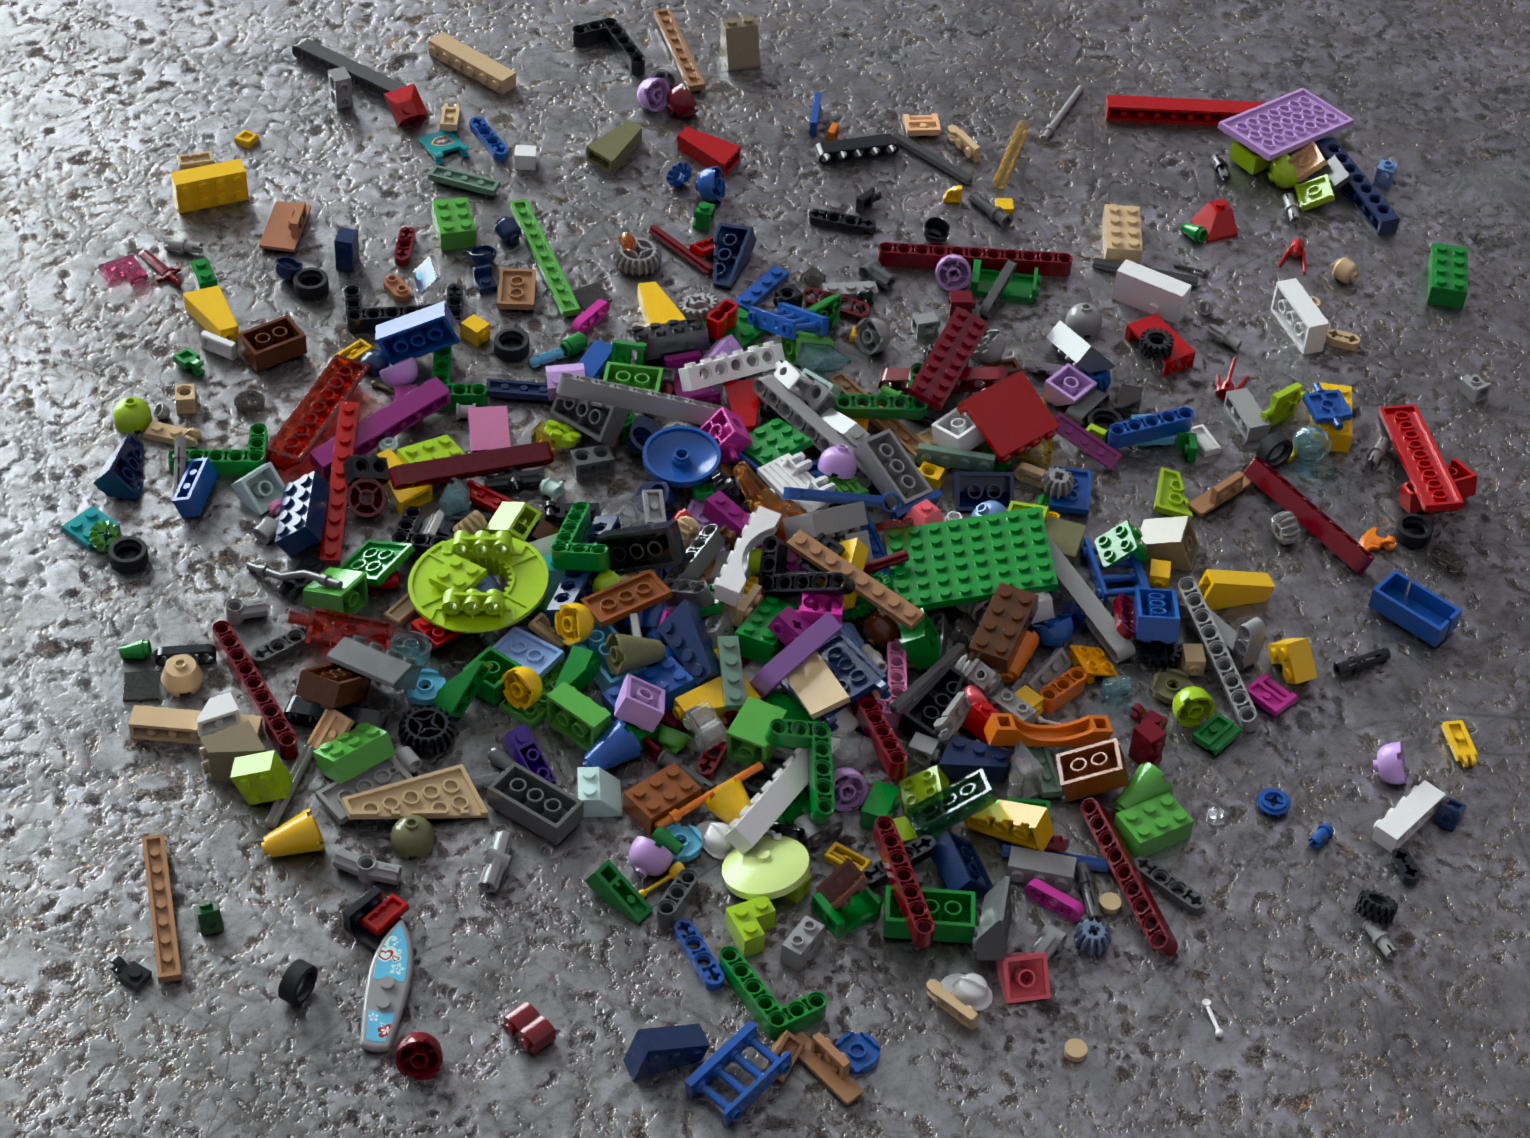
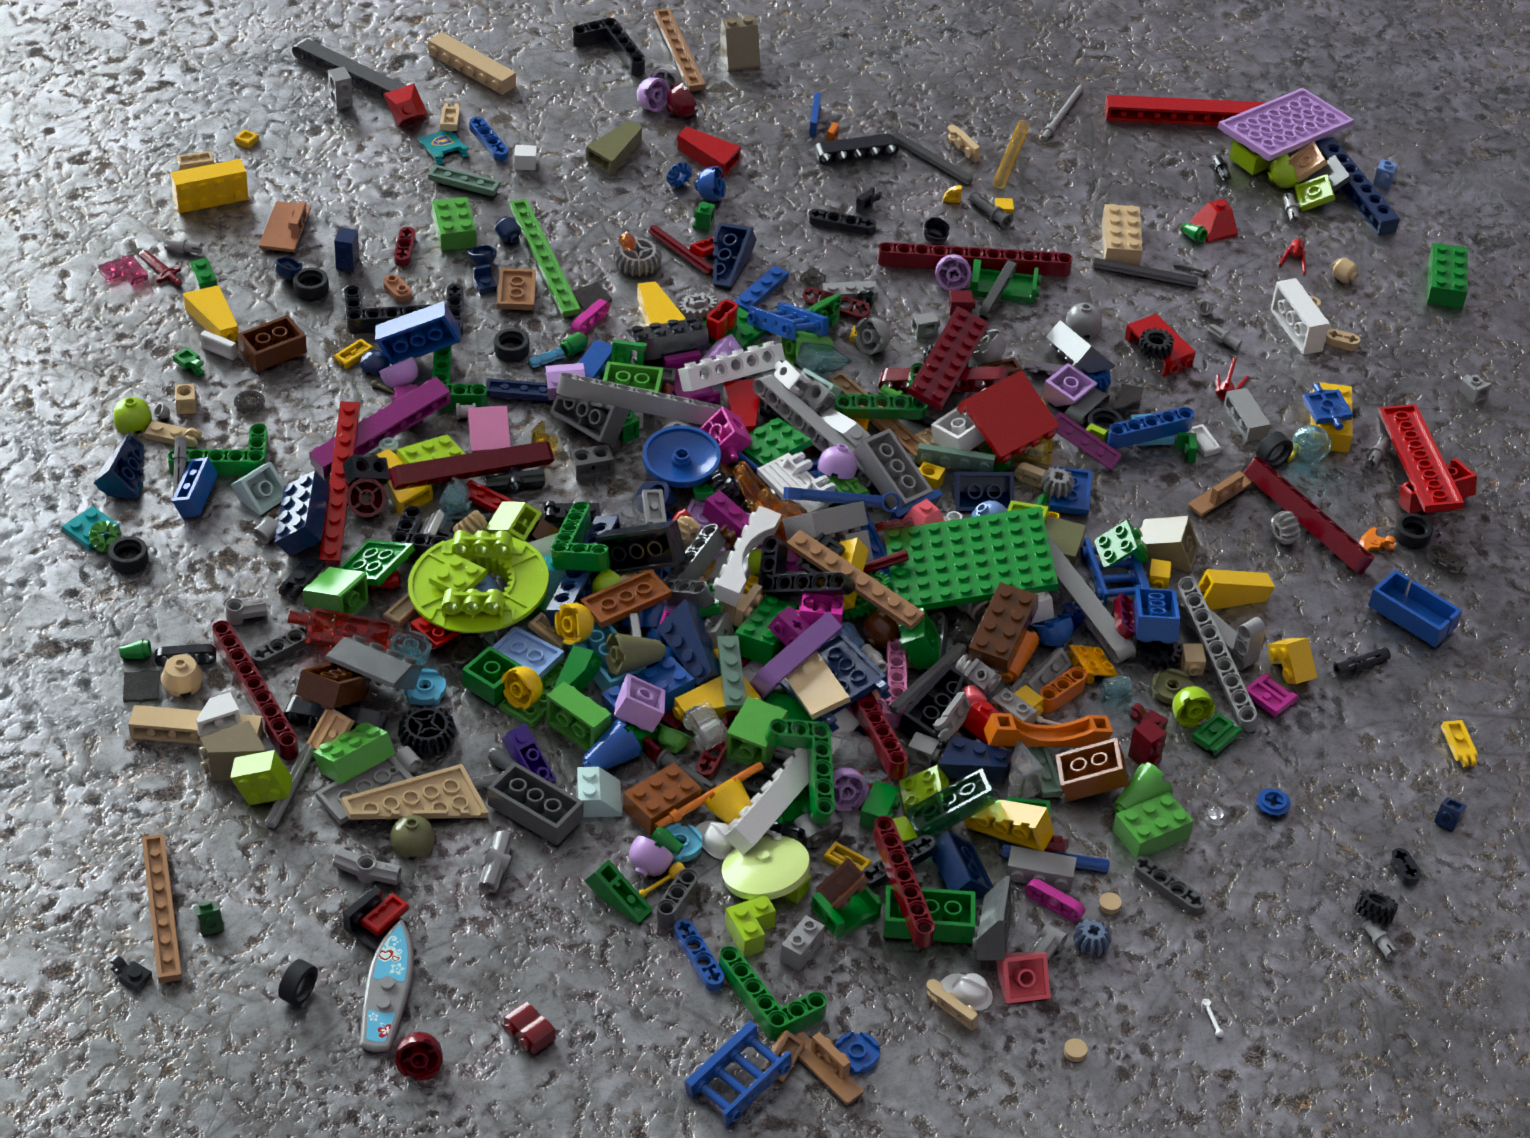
dark grey bar [246,562,343,589] -> none
yellow cone [261,808,326,858] -> none
clear red slope [265,354,370,471] -> none
bright pink plate [268,499,282,517] -> none
slope [410,255,441,305] -> none
green slope [433,660,493,718] -> none
yellow brick [461,314,490,347] -> none
light aqua brick [539,477,564,502] -> none
lime plate [542,420,582,448] -> none
dark blue wedge [623,1024,710,1082] -> none
dark blue piece [627,416,659,456] -> none
black brick [773,284,803,309] -> none
dark grey piece [859,259,896,290] -> none
light nougat plate [903,113,941,136] -> none
dark grey pin [1075,862,1103,923] -> none
dark red beam [1080,798,1178,957] -> none
white brick [1112,259,1192,325] -> none
lime wing [1153,467,1193,521] -> none
lime plate [1260,382,1307,427] -> none
blue pin [1308,823,1334,849] -> none
white brick [1372,780,1446,853] -> none
lavender cylinder [1373,741,1407,784] -> none

